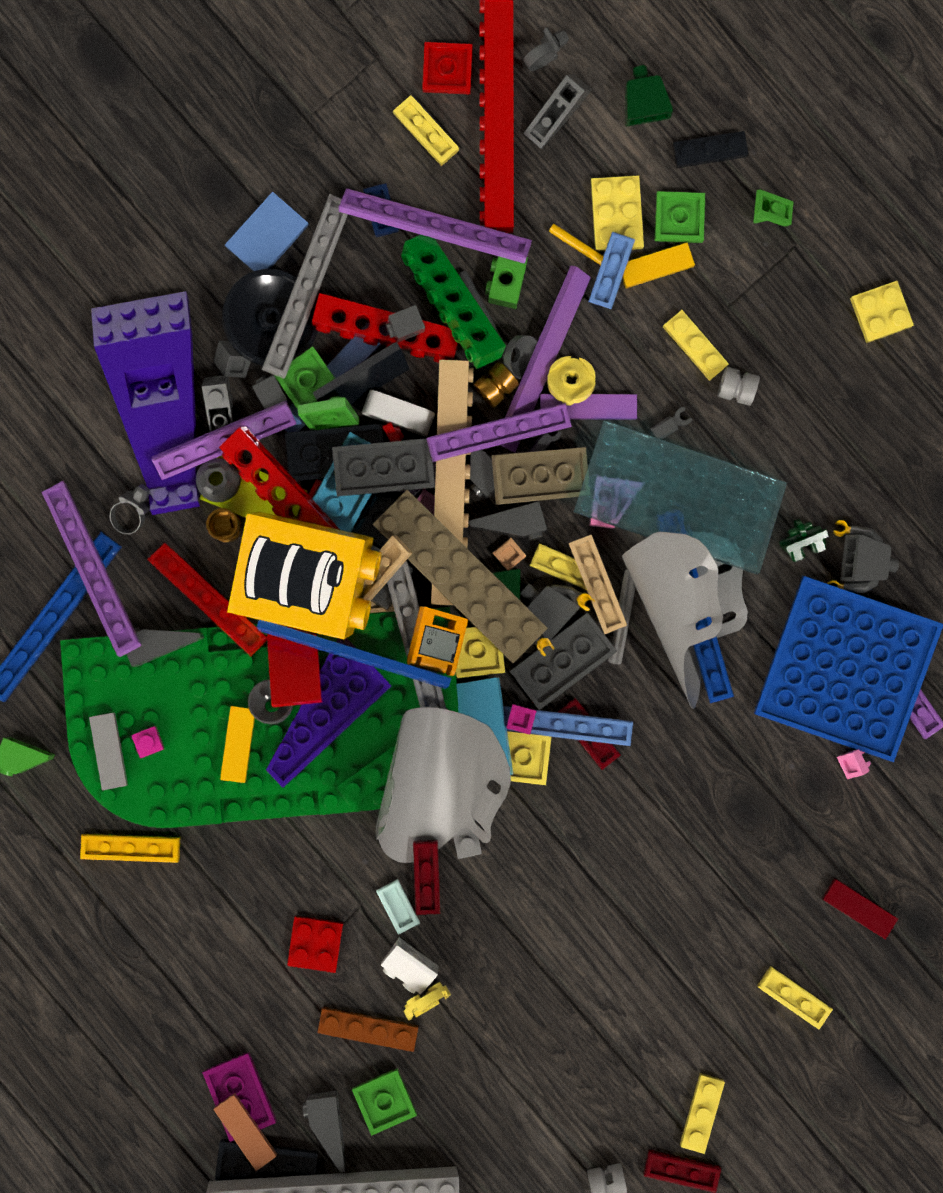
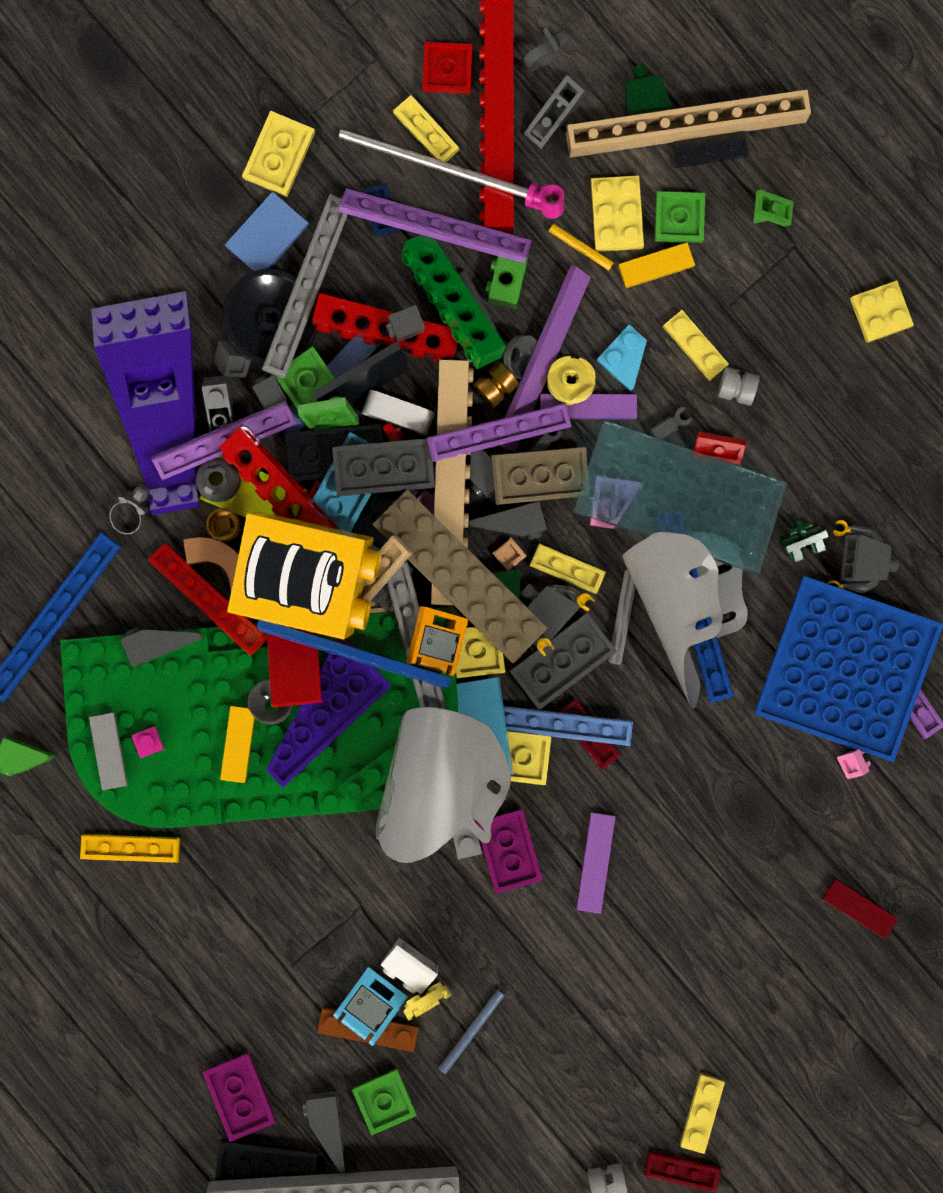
medium lavender tile [42,481,142,657] -> none
nougat tile [213,1093,277,1171] -> none
red plate [287,916,343,973] -> none
light aqua tile [376,879,420,935] -> none
dark red tile [413,840,440,915] -> none
dark pink plate [506,704,537,735] -> none
tan plate [569,535,627,634] -> none
medium blue tile [588,232,635,309] -> none
light yellow tile [757,966,833,1029] -> none
none -> medium nougat arch [183,537,239,591]
none -> light yellow plate [242,111,315,197]
none -> container [333,967,408,1046]
none -> flat silver piece [339,129,565,219]
none -> sand blue bar [439,989,505,1074]
none -> magenta plate [476,809,543,894]
none -> tan brick [566,90,811,158]
none -> medium lavender tile [576,812,615,914]
none -> medium azure wing [596,325,647,392]
none -> red plate [693,431,746,465]

